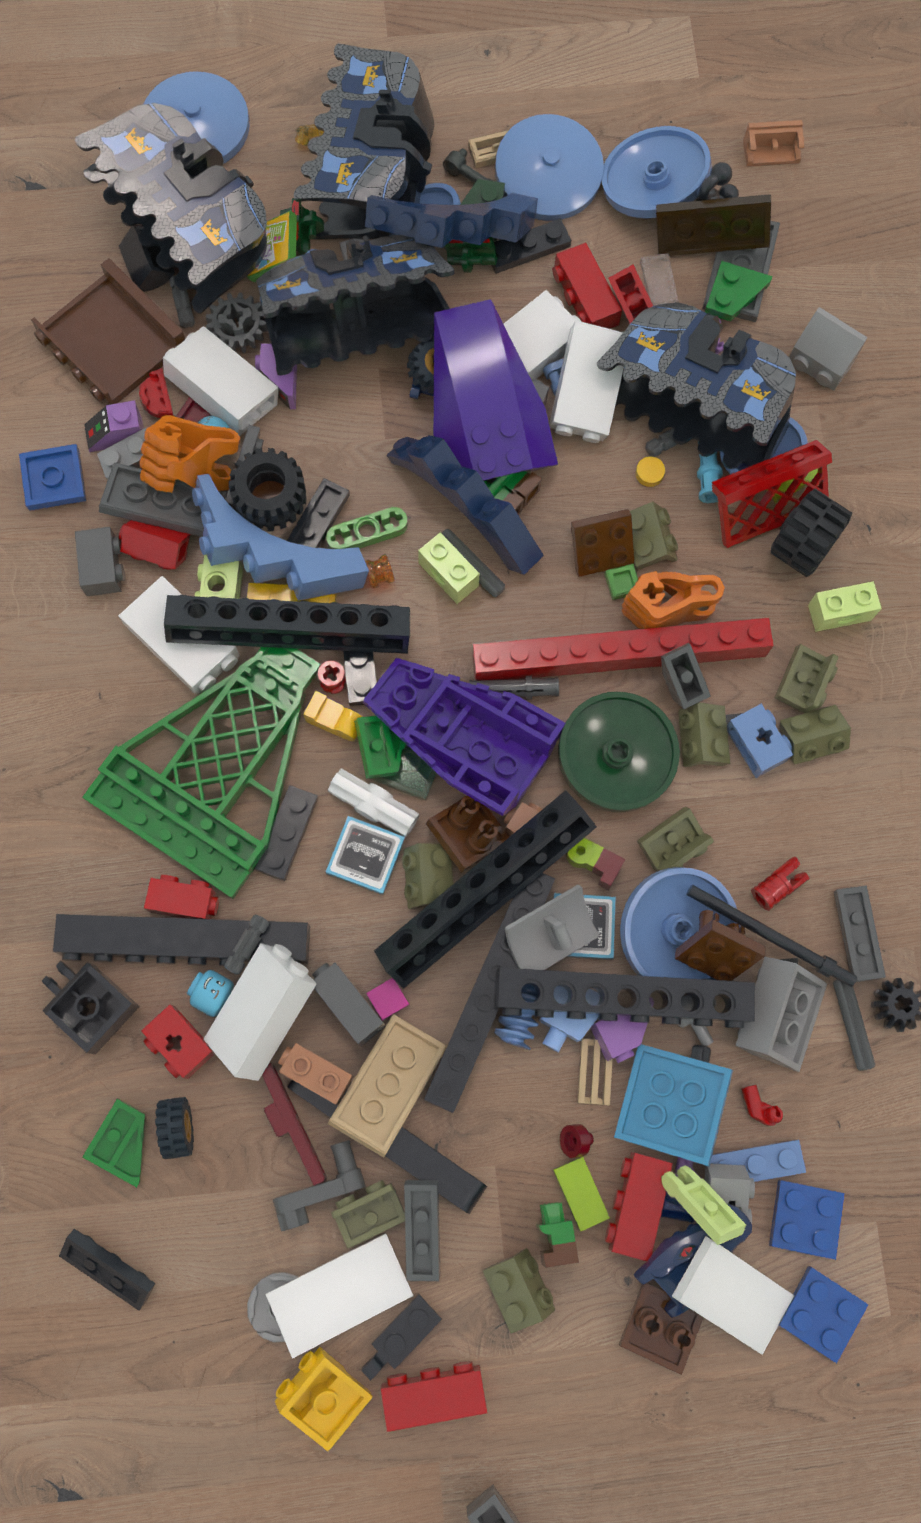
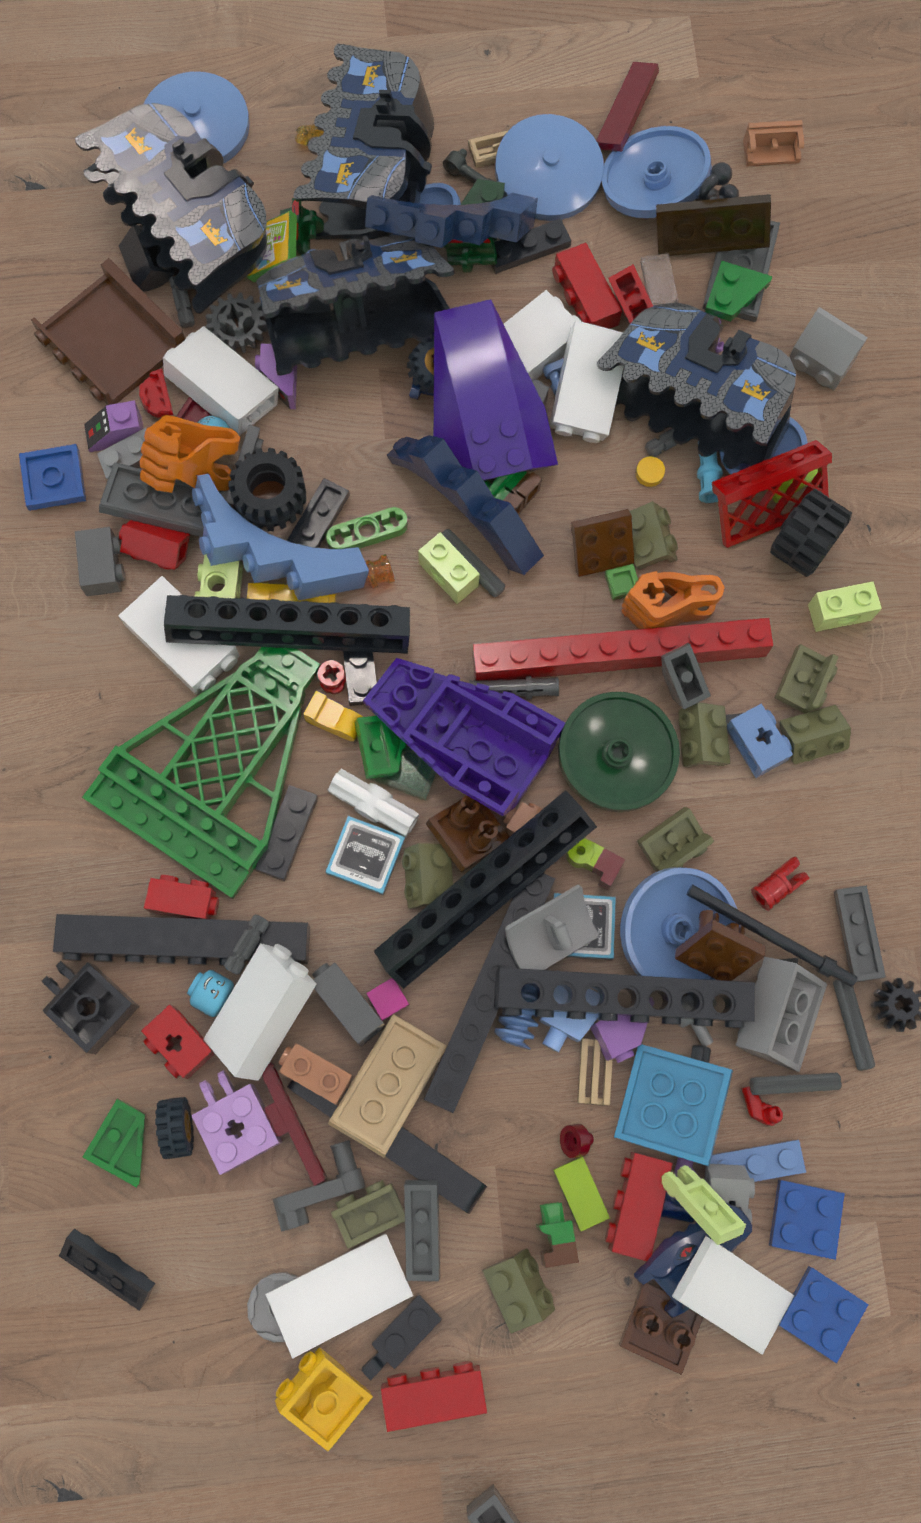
none -> lavender hinge [191,1070,283,1175]
none -> dark red tile [596,62,659,152]
none -> dark grey axle [749,1073,842,1095]

